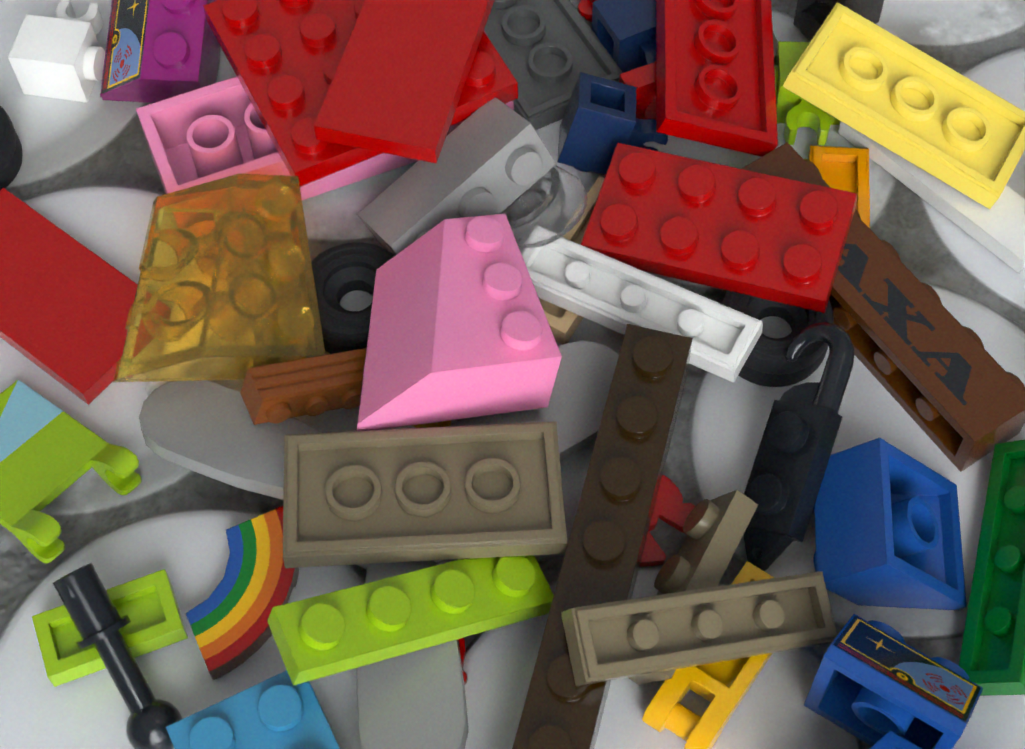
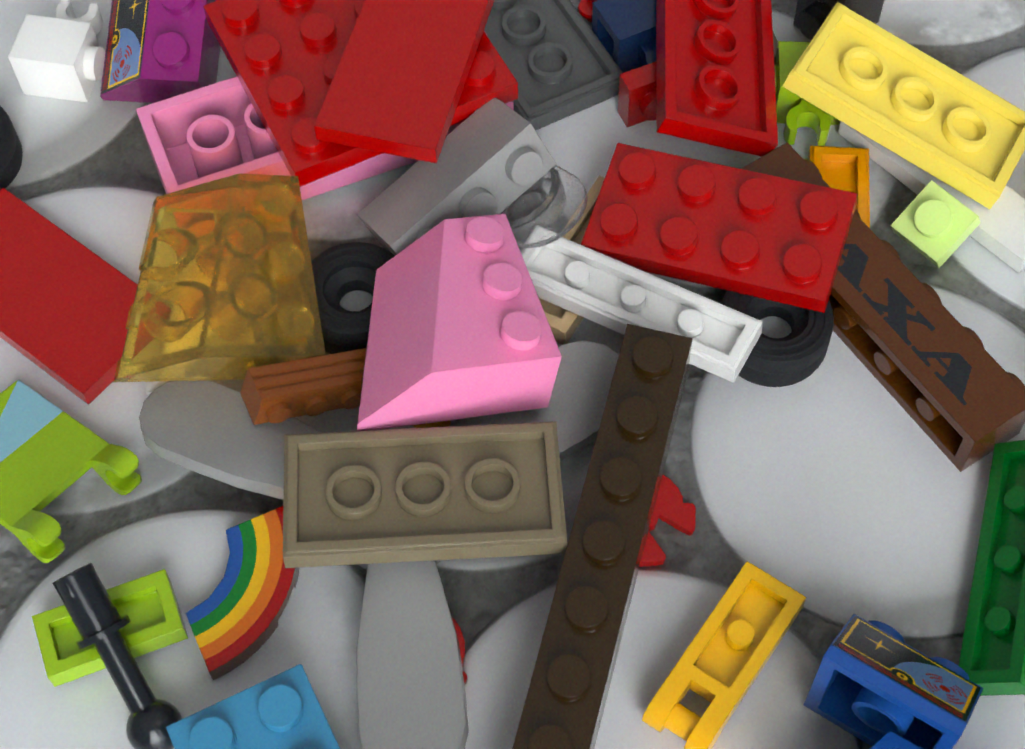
lime plate [267,555,554,686] -> none
dark blue brick [557,72,668,175] -> none
dark tan tile [561,571,837,686] -> none
dark tan plate [628,490,758,685] -> none
black plate [743,322,855,572] -> none
blue slope [813,437,967,610] -> none
none -> yellowish green plate [891,180,980,268]

